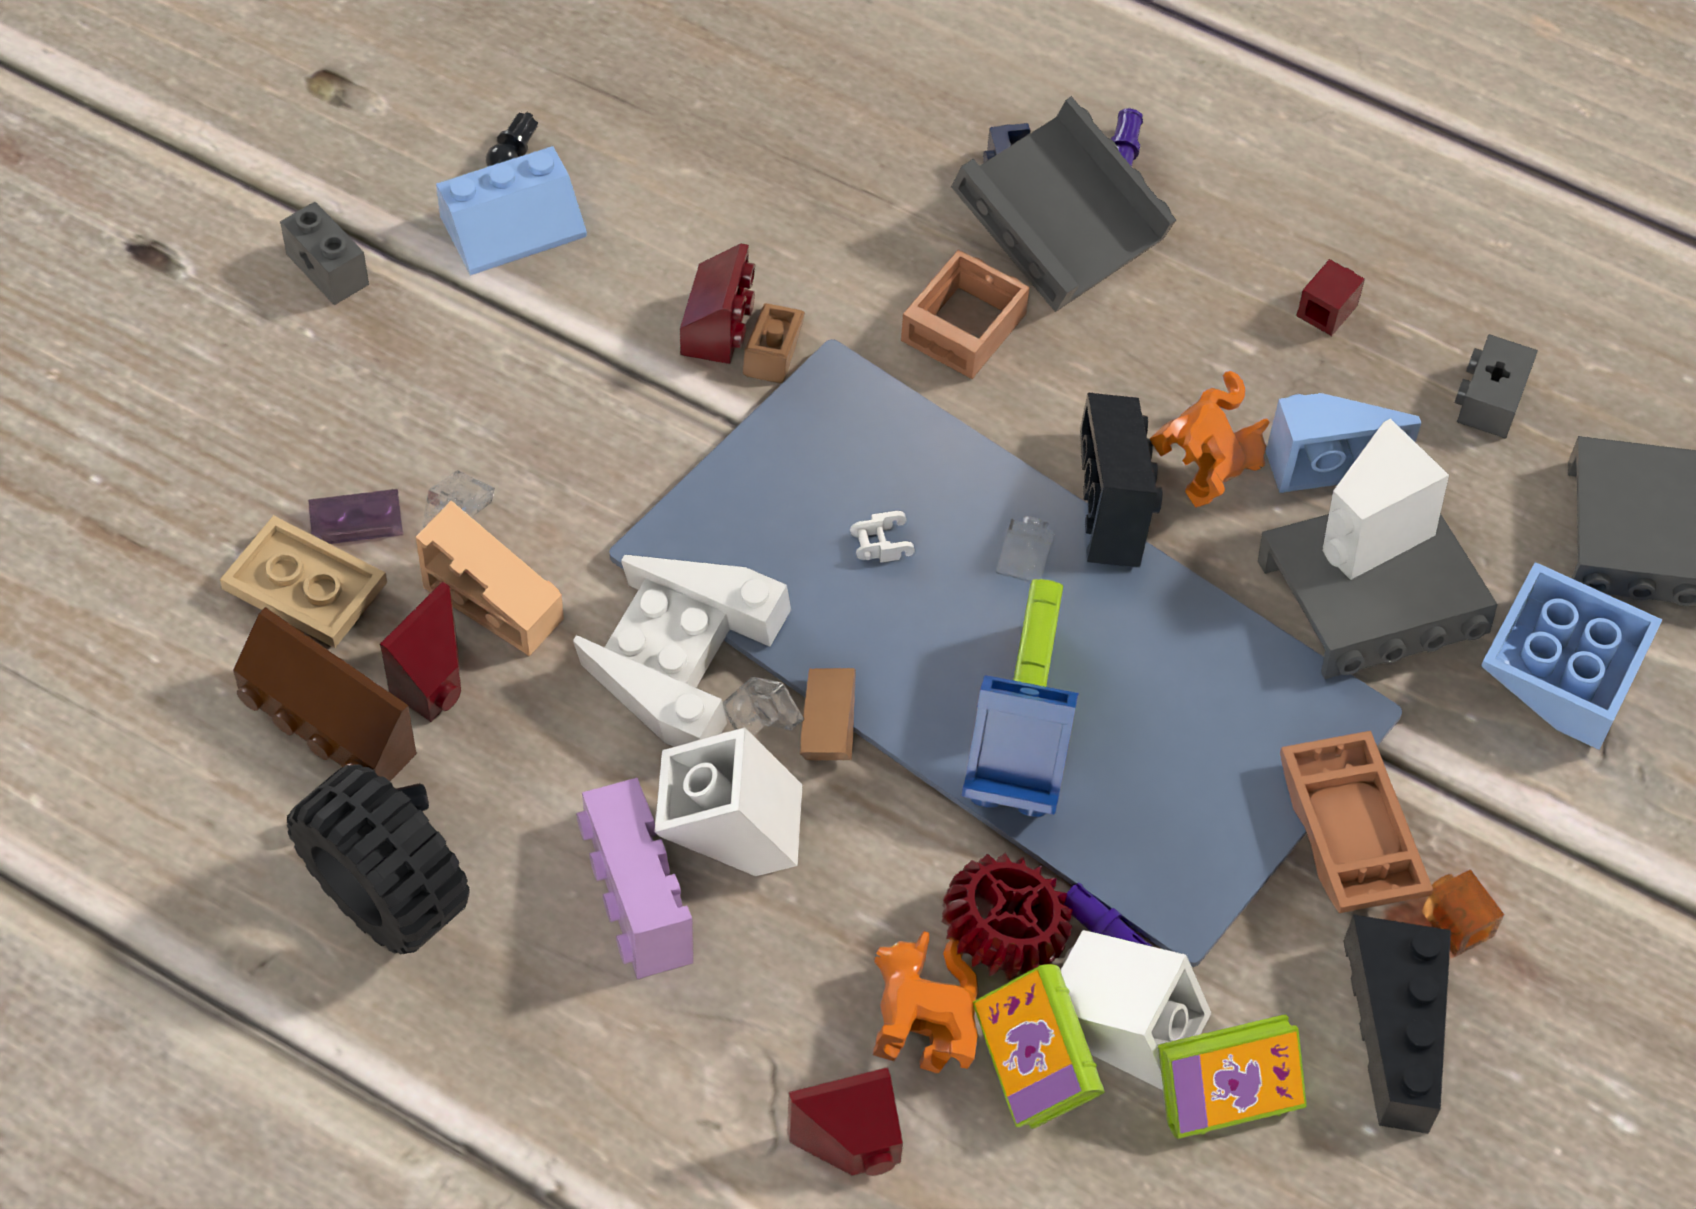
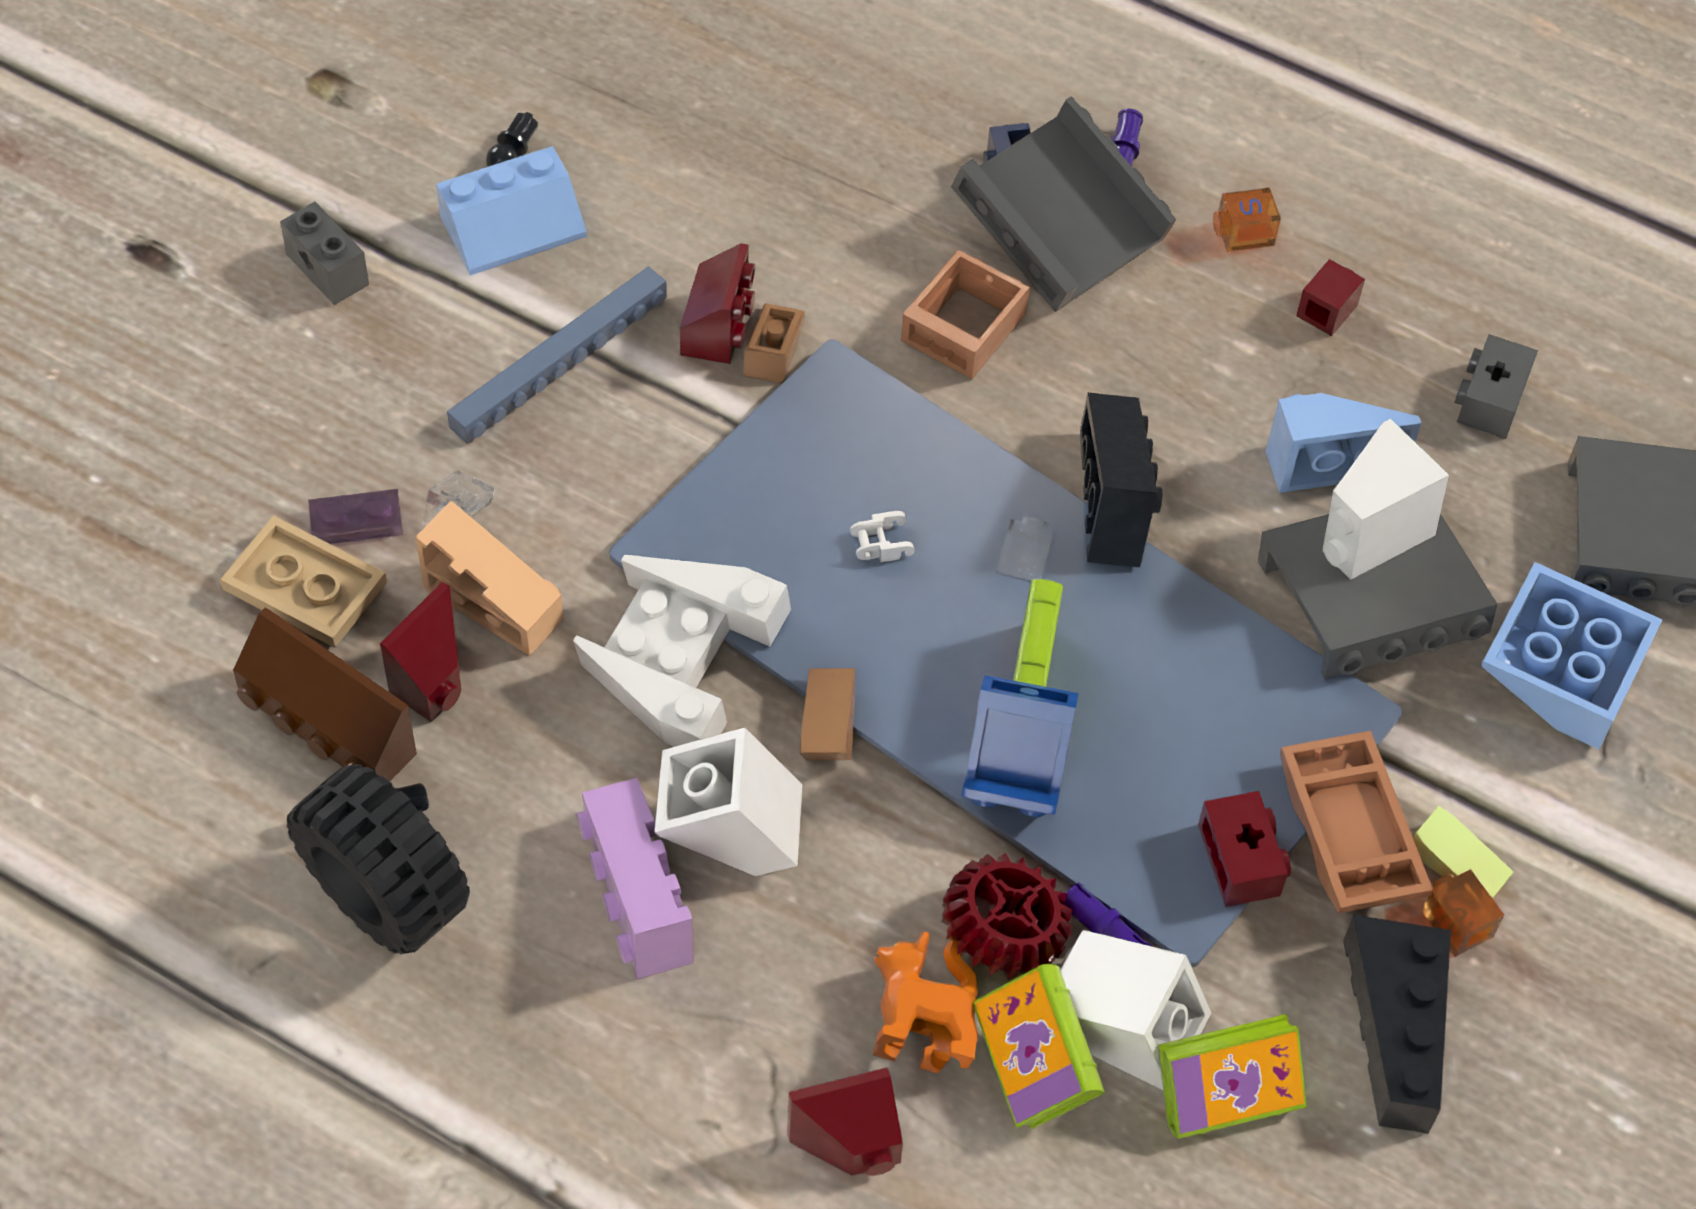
clear bracket [723,676,804,736] -> none
orange animal [1150,371,1270,508] -> none
none -> sand blue piece [447,266,667,443]
none -> dark red brick [1198,791,1291,907]
none -> clear orange brick [1213,187,1281,252]
none -> yellowish green slope [1413,806,1513,907]

